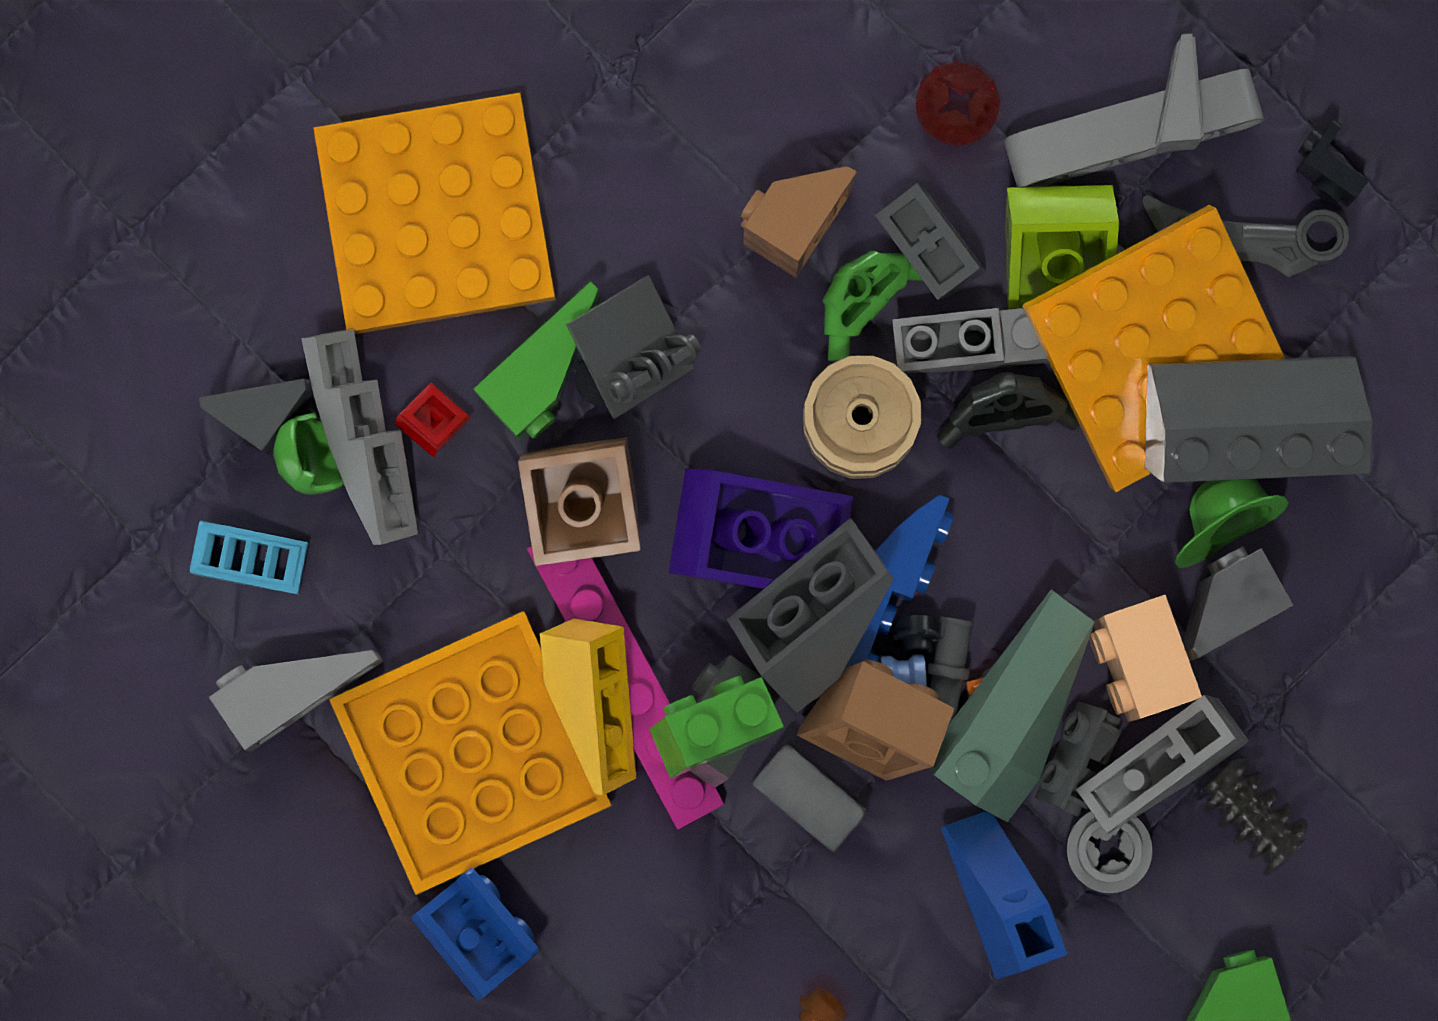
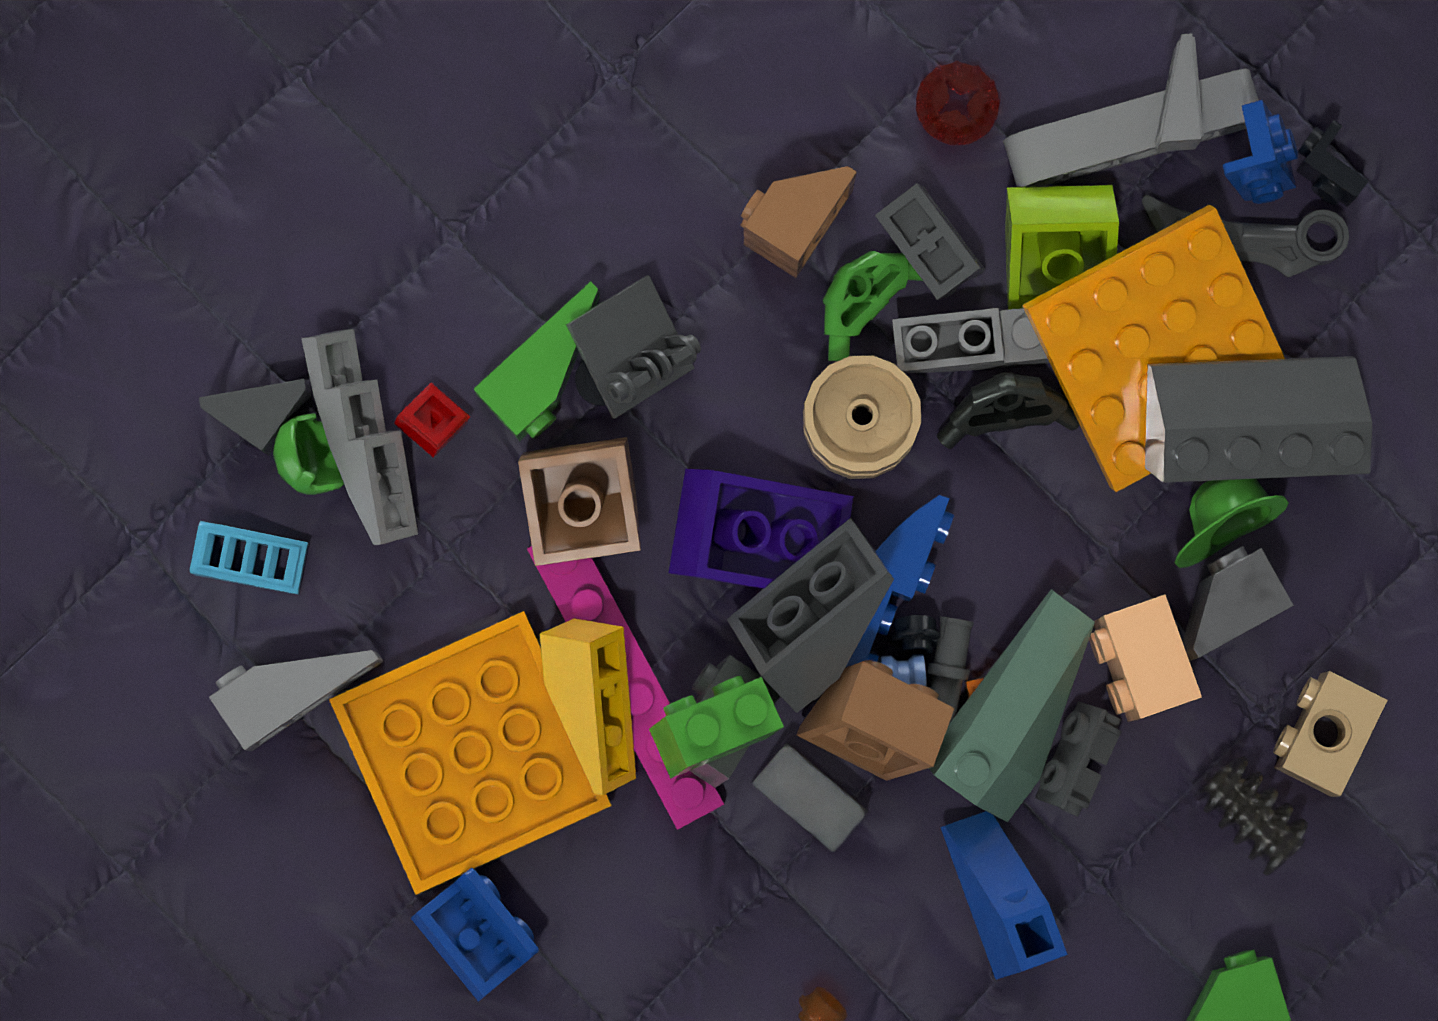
light orange plate [313,92,556,334] -> none
light grey gear [1066,811,1152,893] -> none
light grey slope [1076,695,1249,834] -> none
none -> blue bracket [1222,100,1298,204]
none -> tan brick [1273,671,1388,797]

